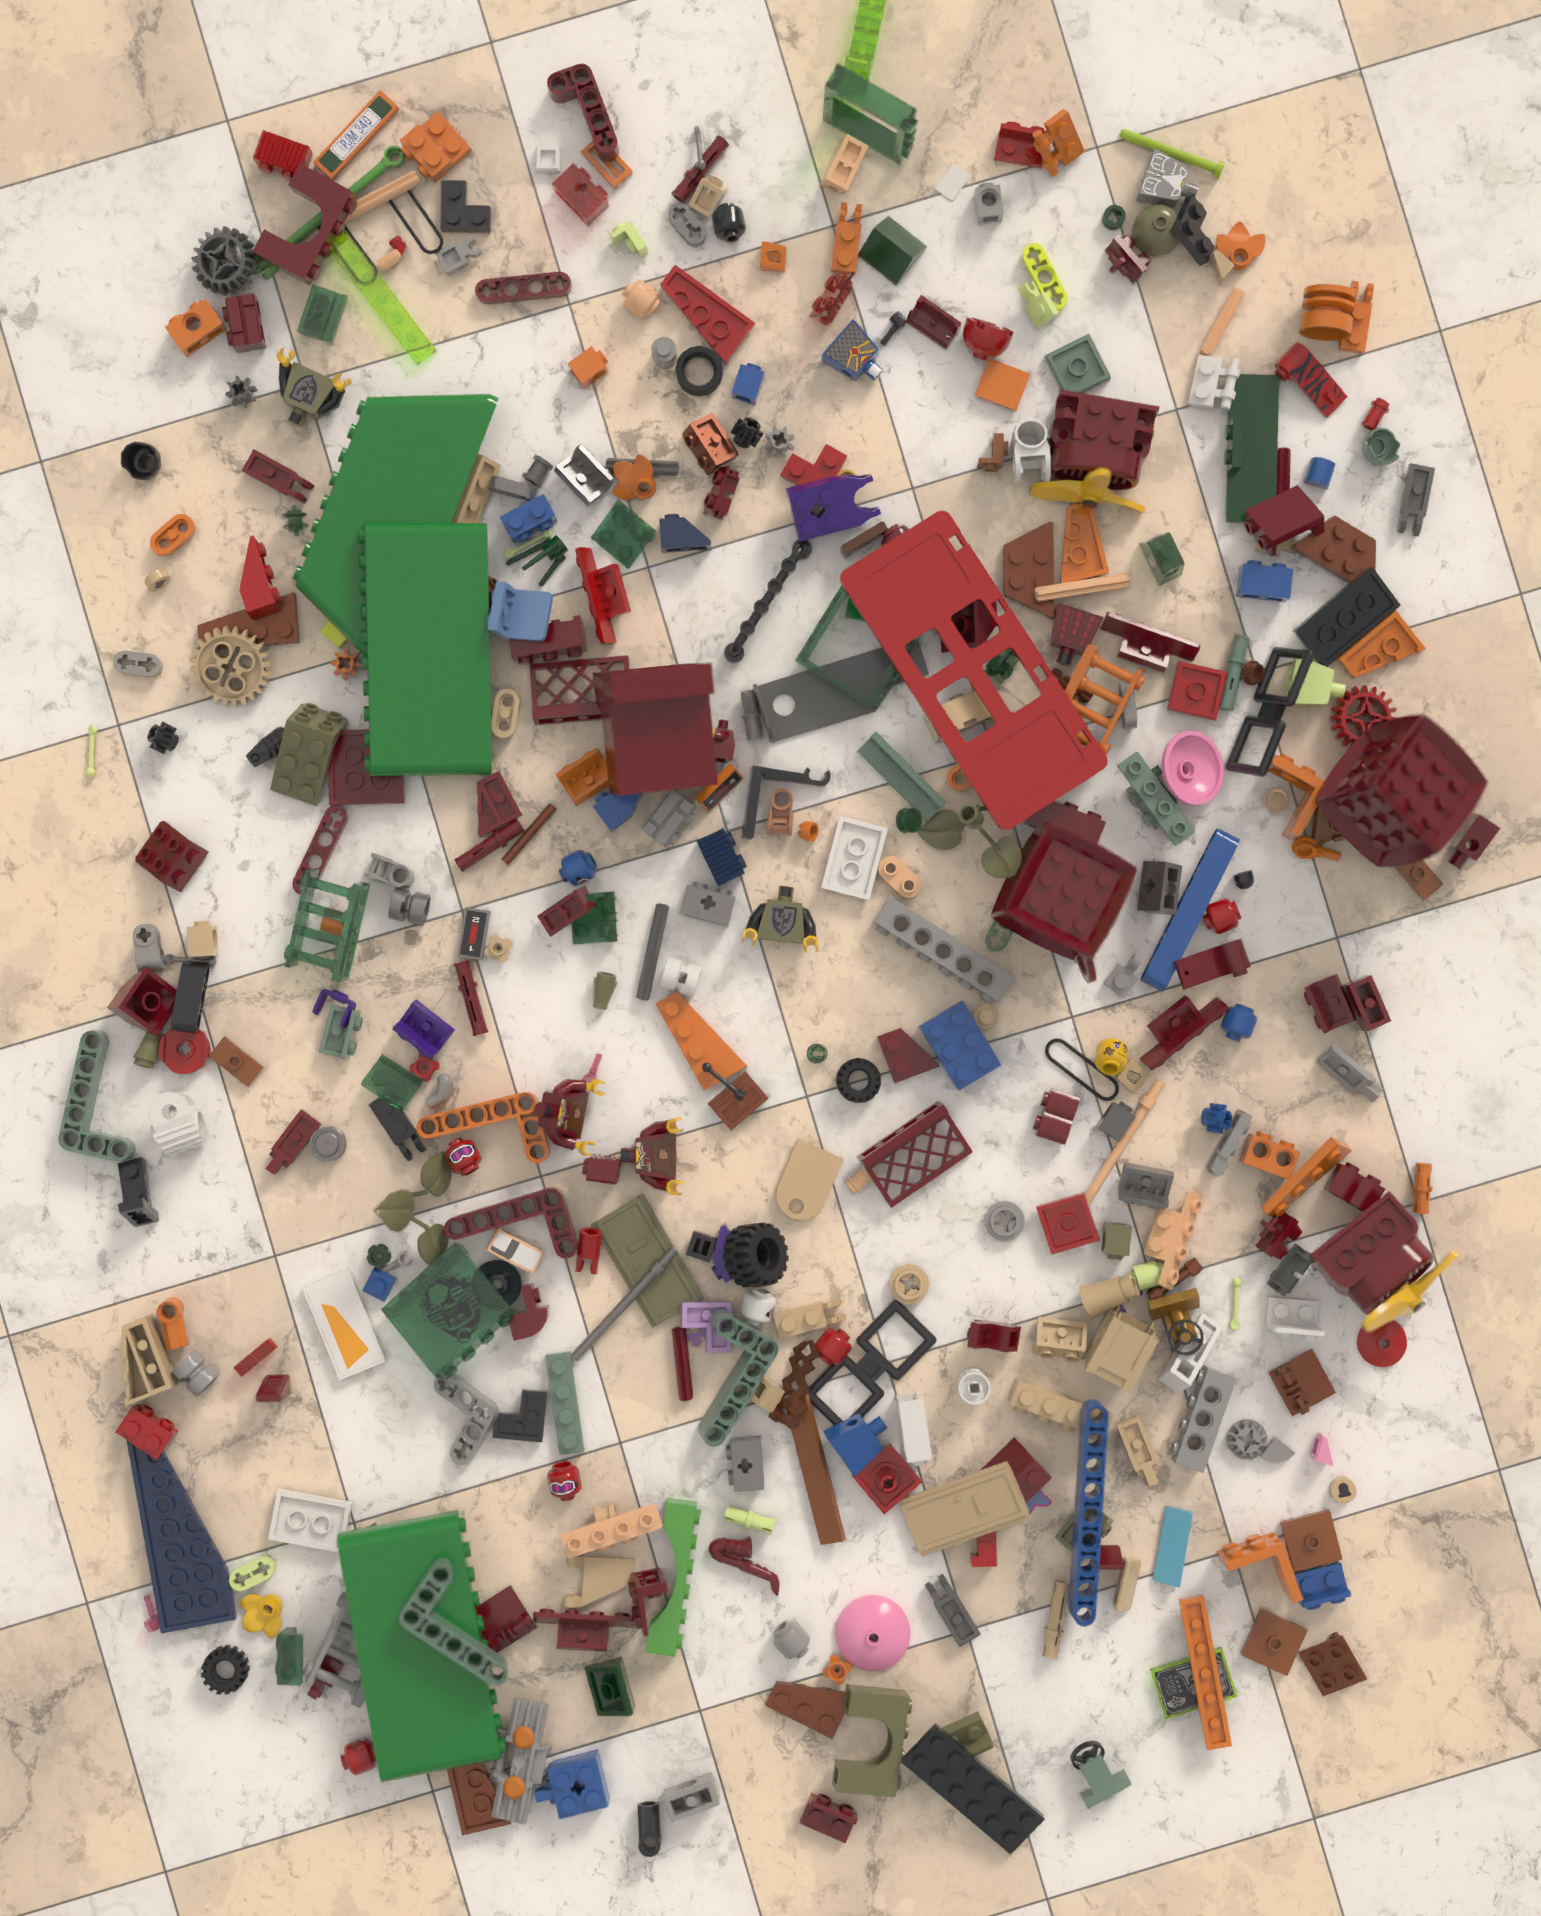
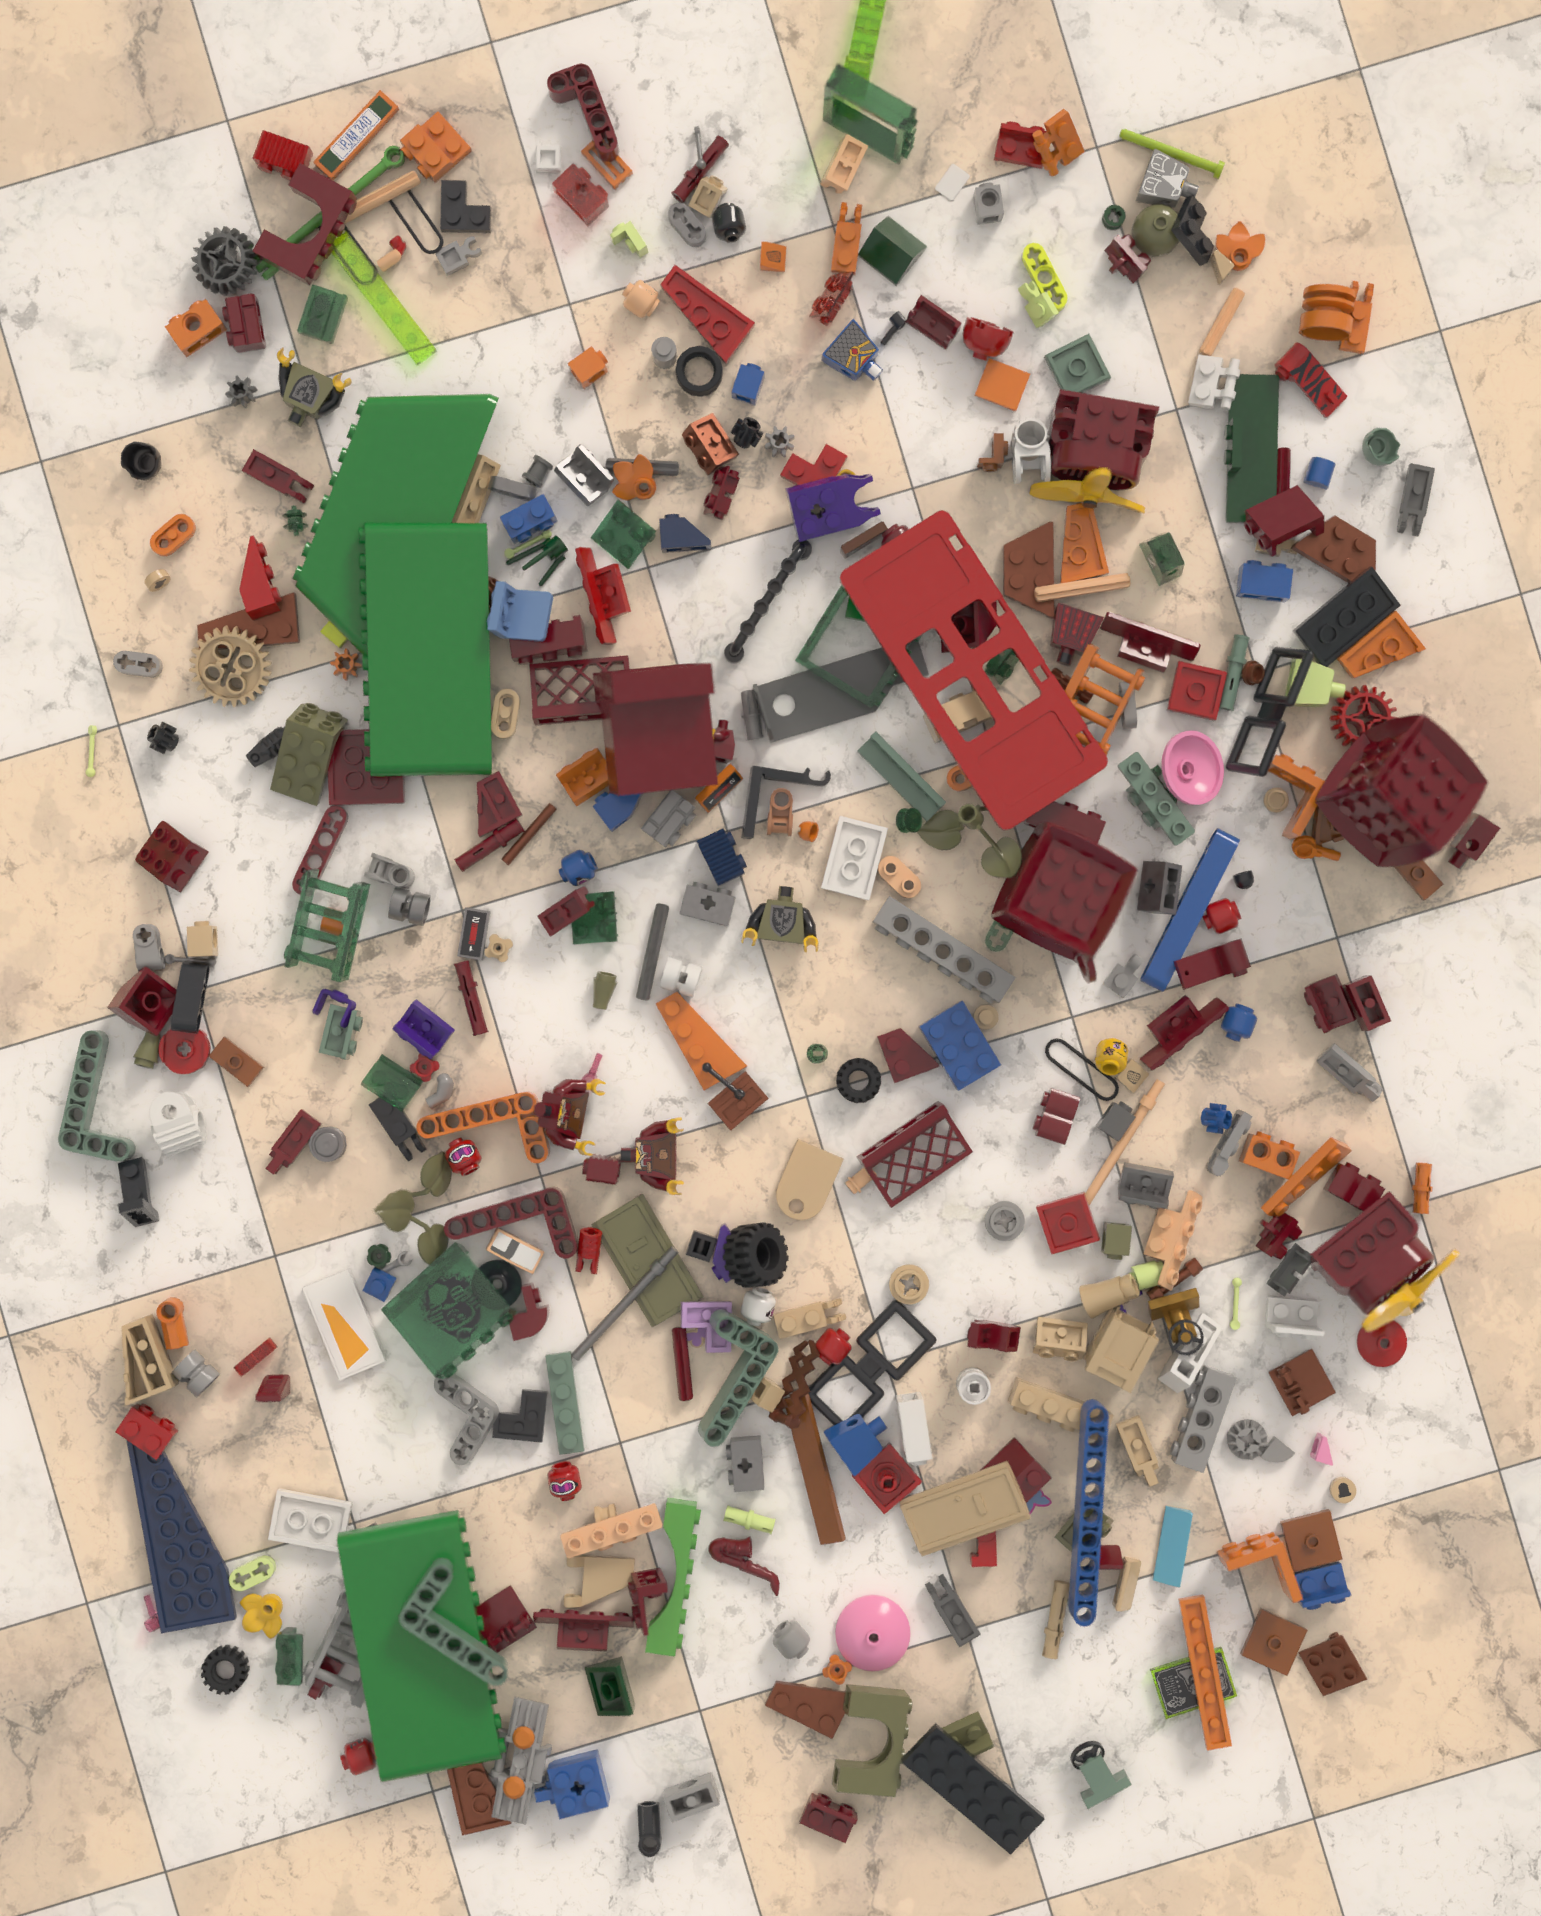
dark red beam [475,272,572,305] -> none
red pin [1361,398,1390,431] -> none

